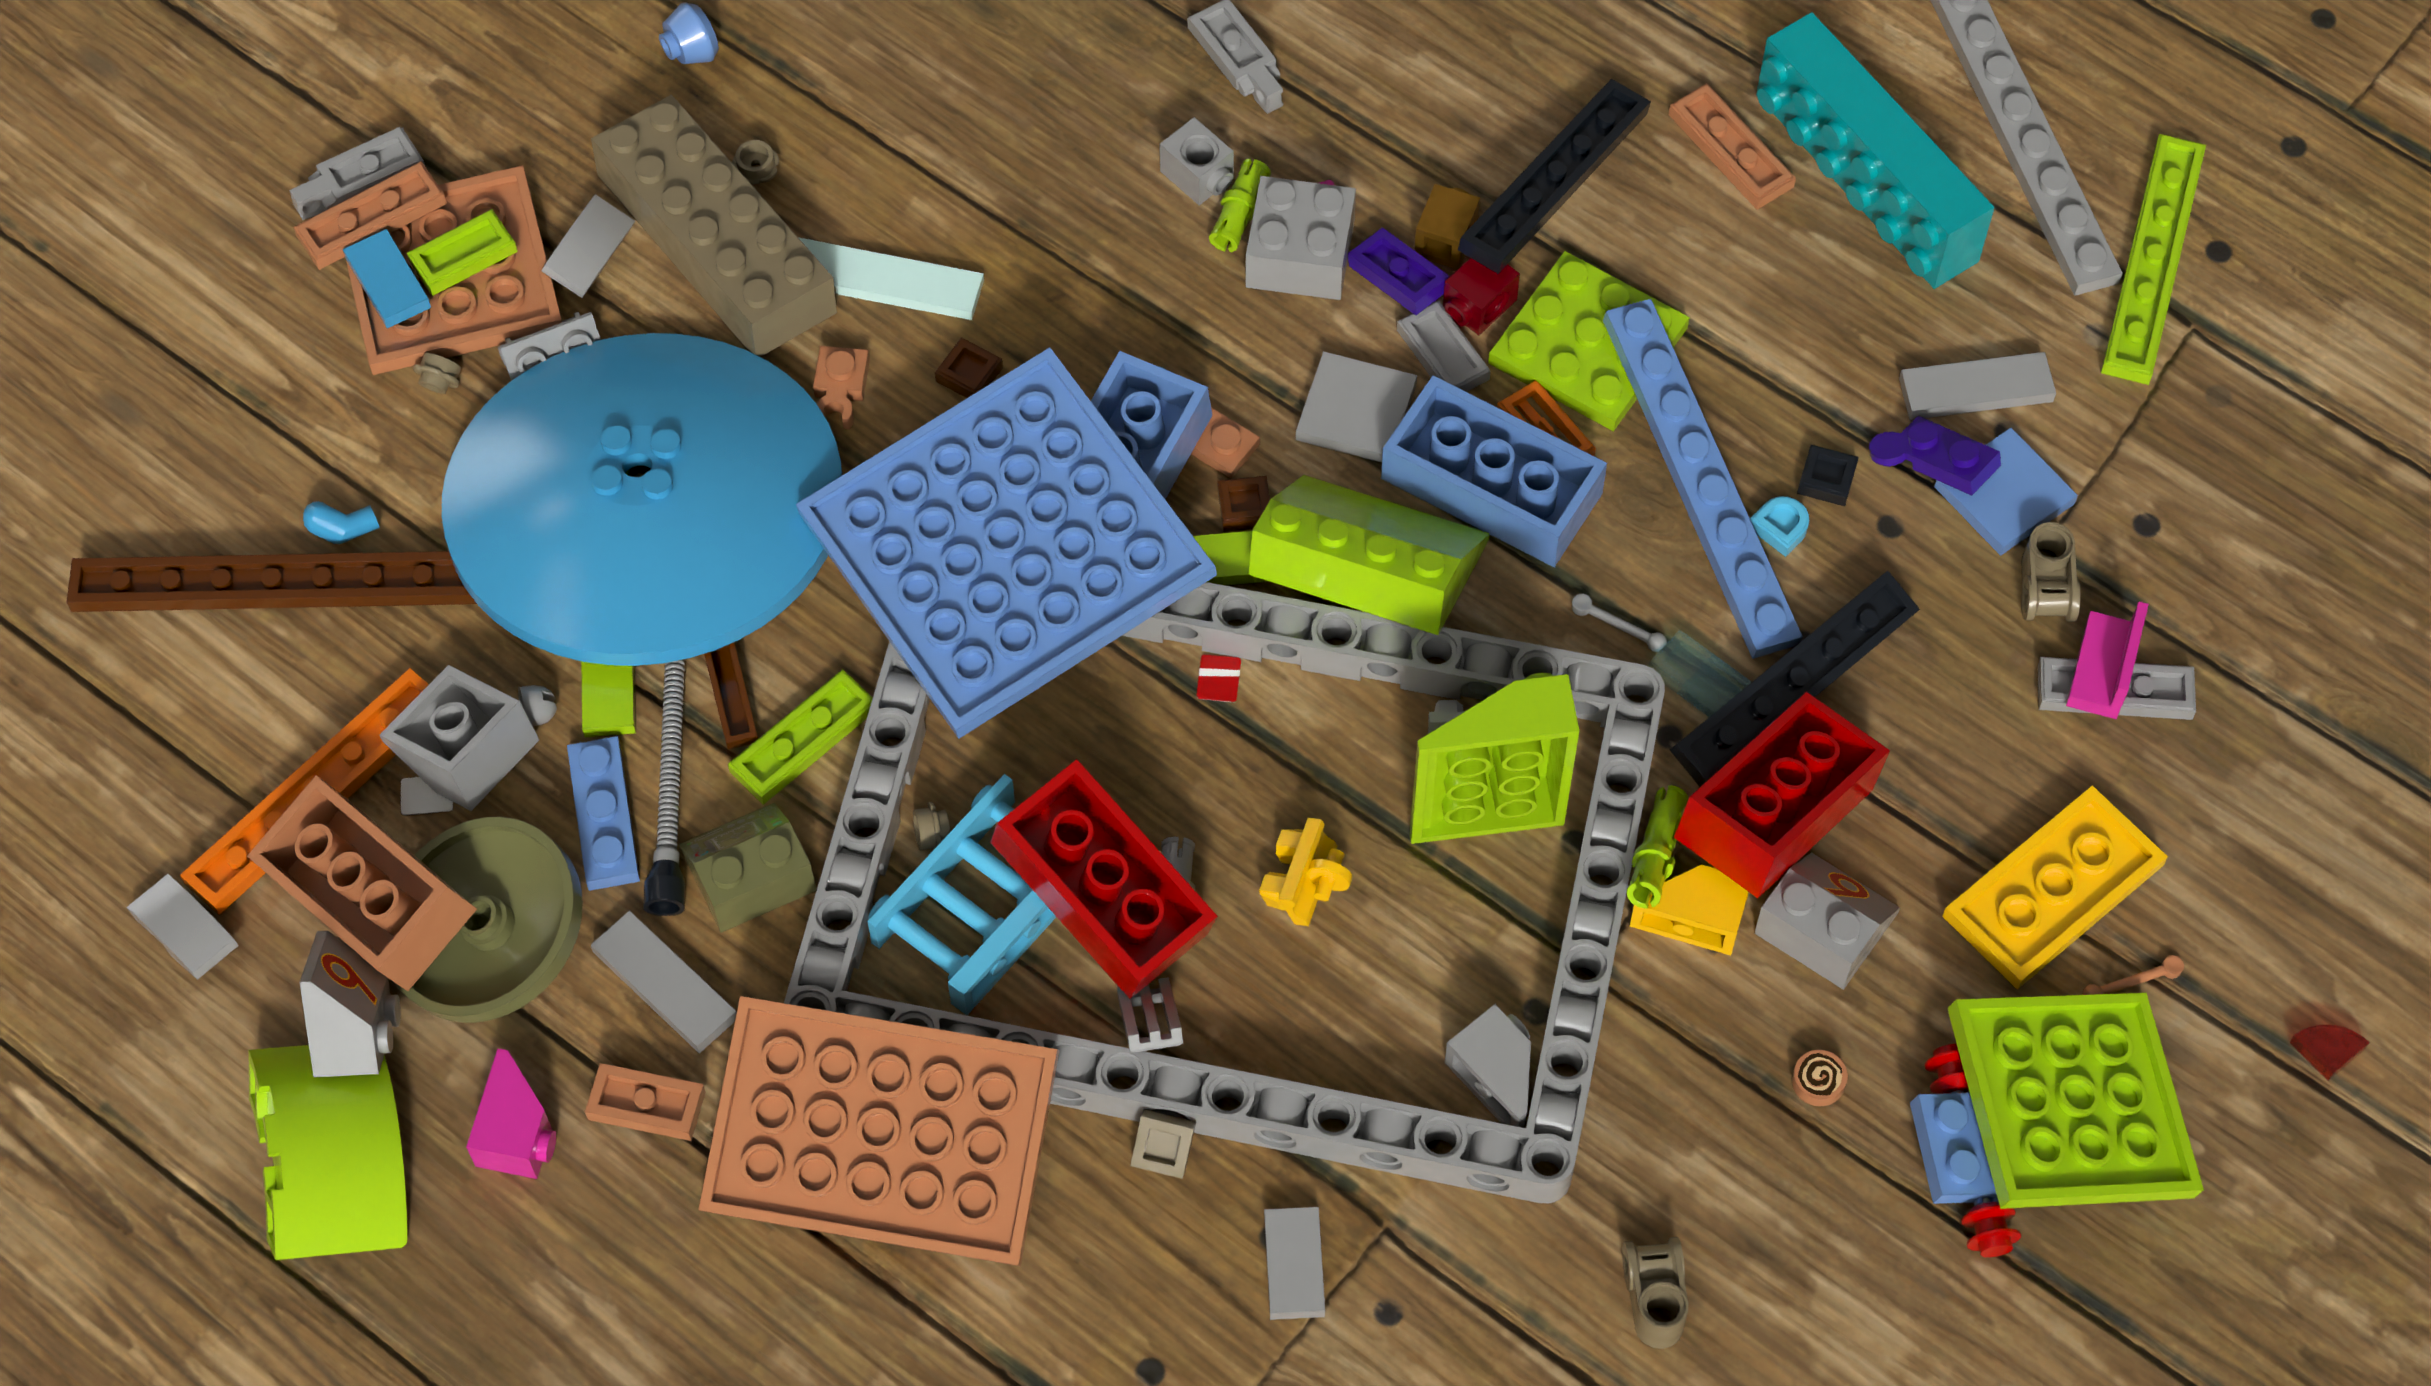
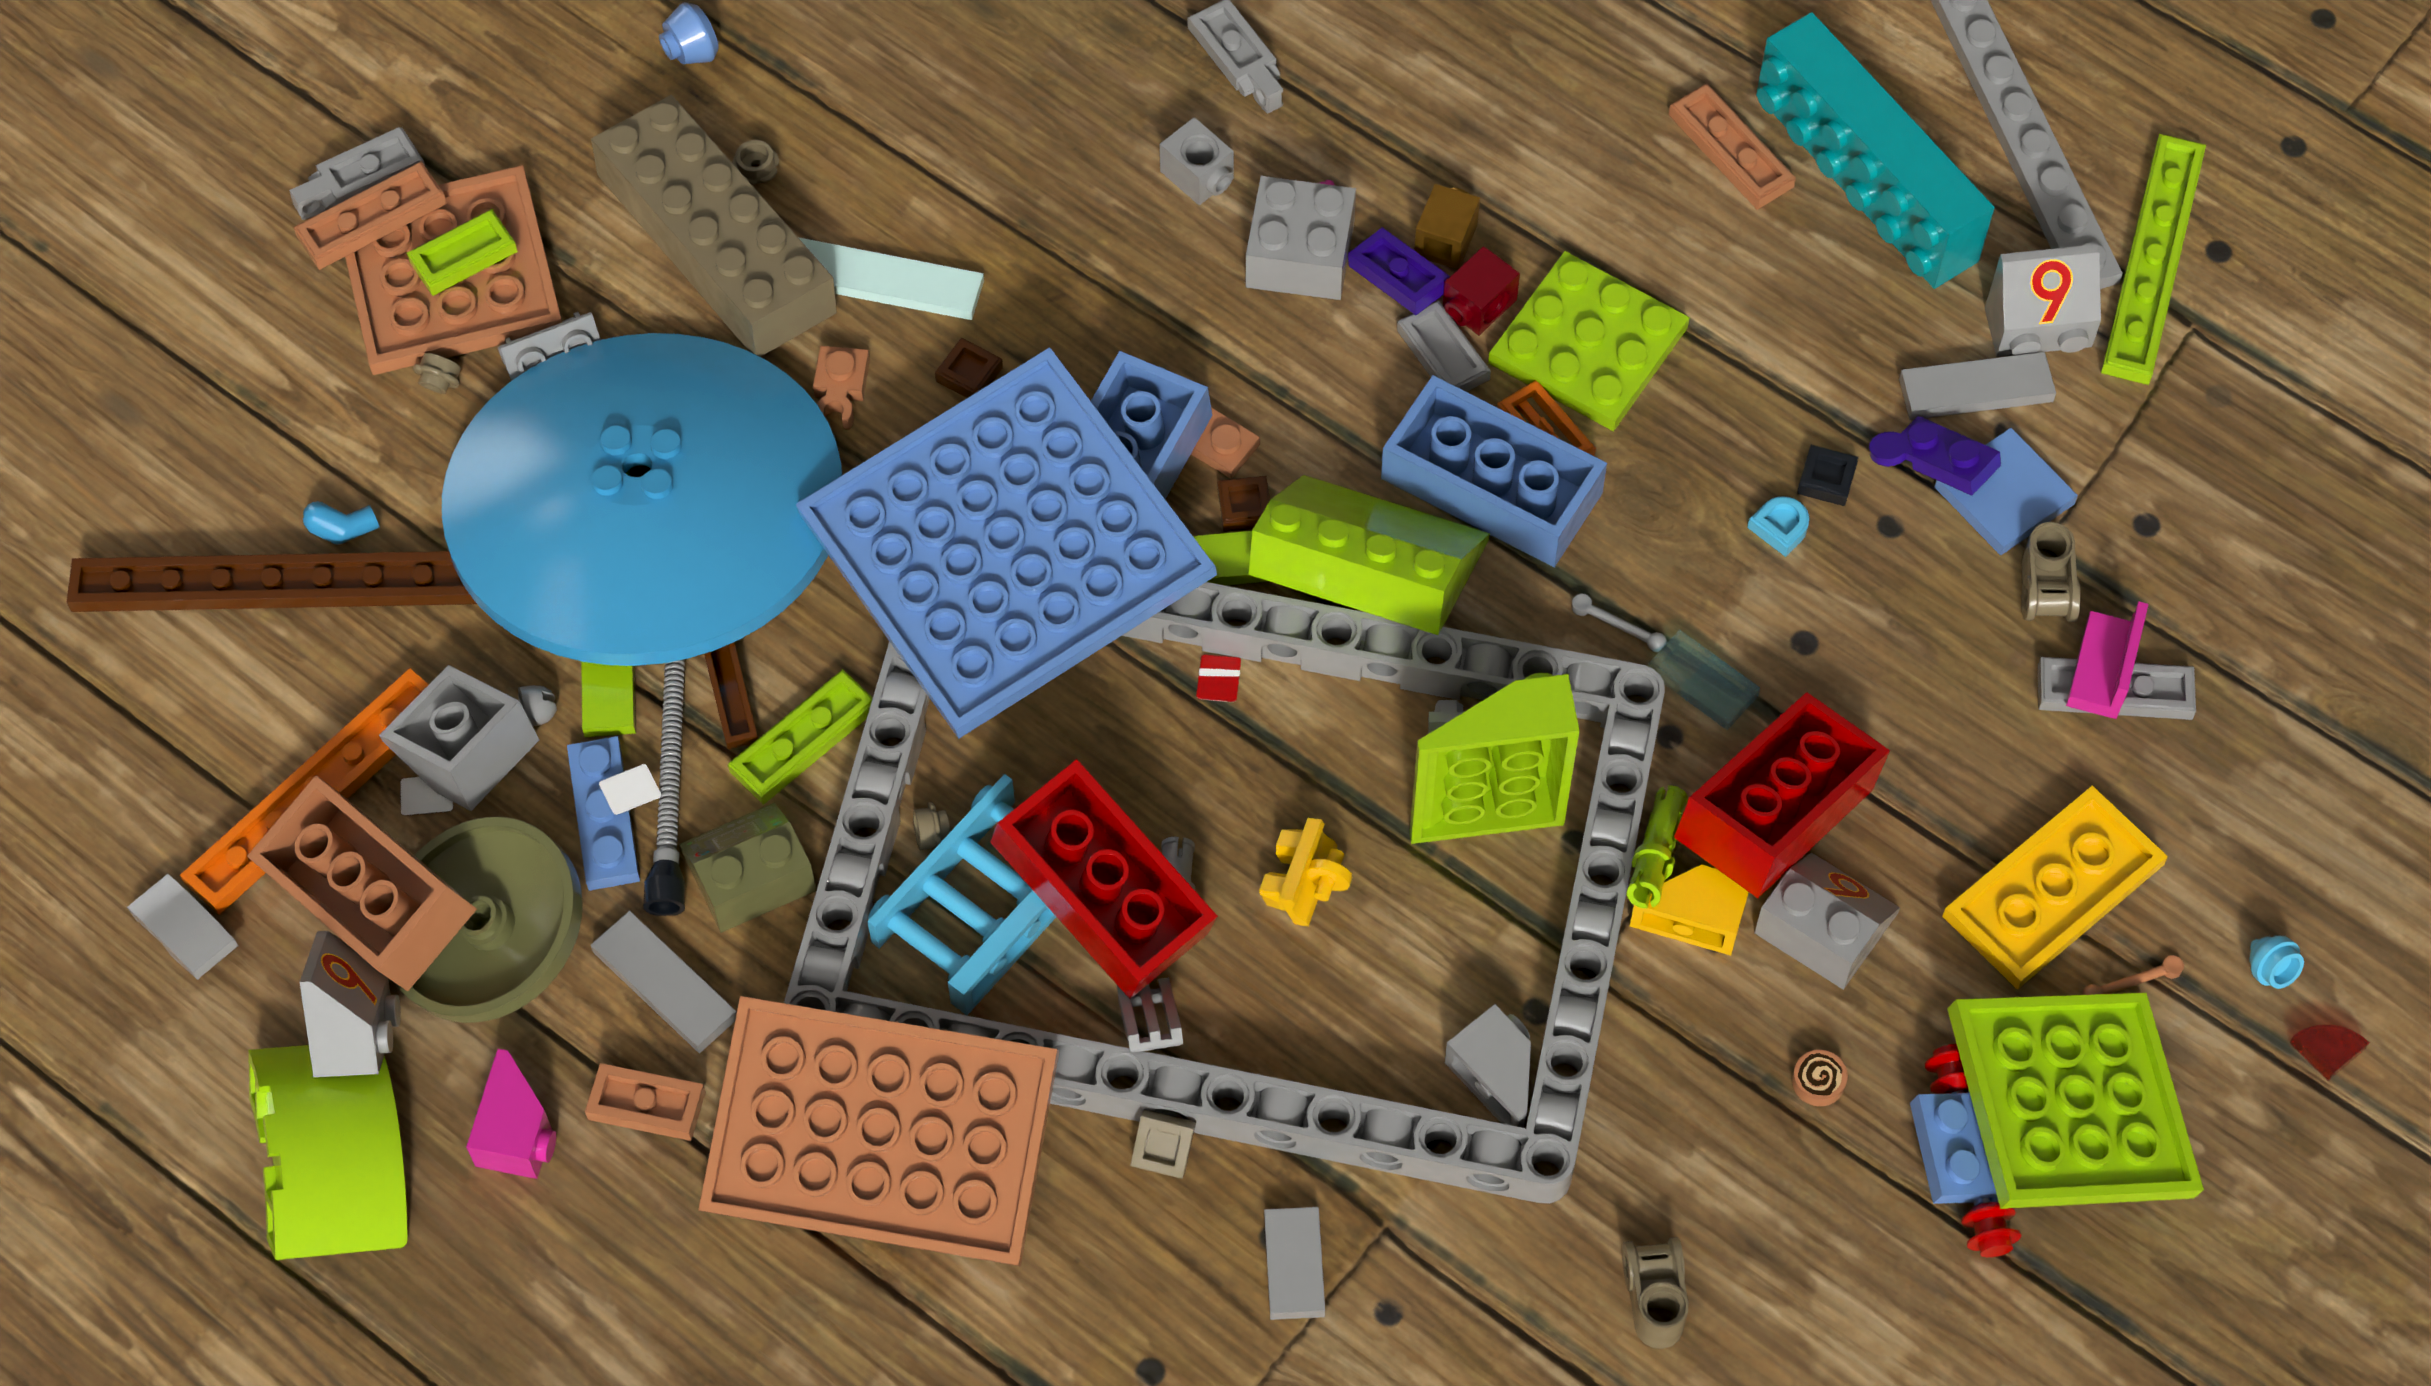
dark azure tile [343,229,431,329] -> none
light grey slope [541,194,635,298] -> none
lime pin [1209,159,1271,252] -> none
light grey tile [1295,351,1417,462] -> none
black plate [1458,79,1651,274] -> none
medium blue plate [1603,299,1803,659] -> none
black plate [1670,571,1920,787] -> none
none -> white sticker [599,764,661,815]
none -> light grey slope [1985,244,2101,357]
none -> medium azure plate [2249,935,2304,989]

